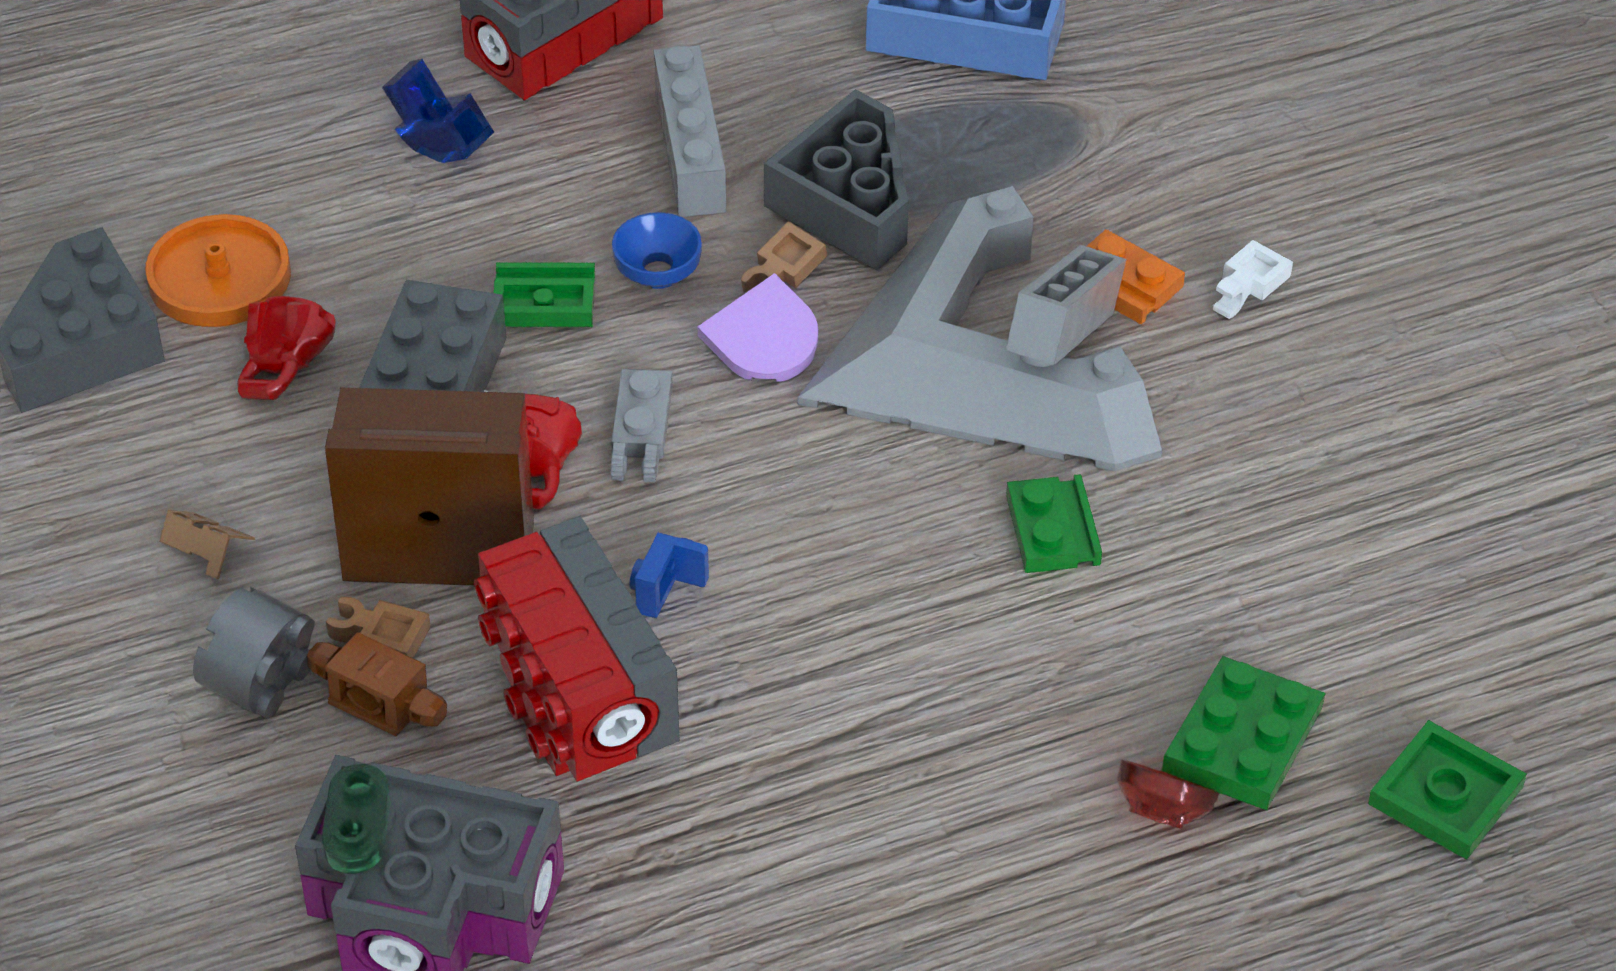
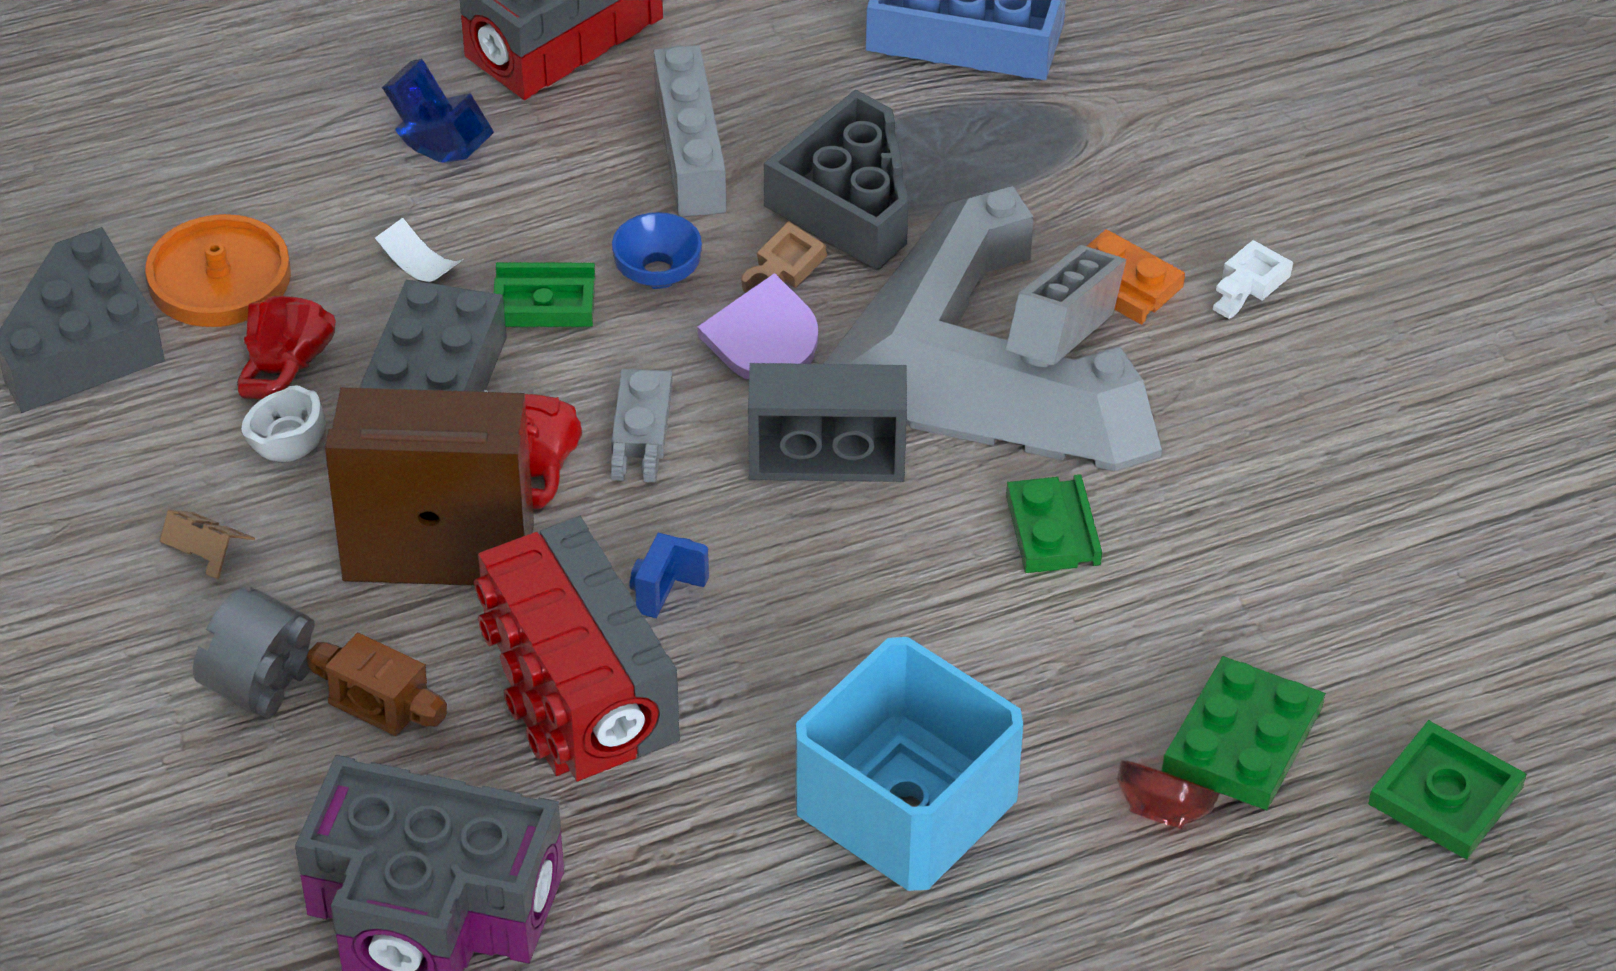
clear green plate [322,764,391,874] -> none
medium nougat plate [326,597,431,658] -> none
none -> white helmet [241,385,326,462]
none -> white sticker [375,218,464,282]
none -> dark grey brick [748,363,907,482]
none -> medium azure plate [795,637,1023,891]

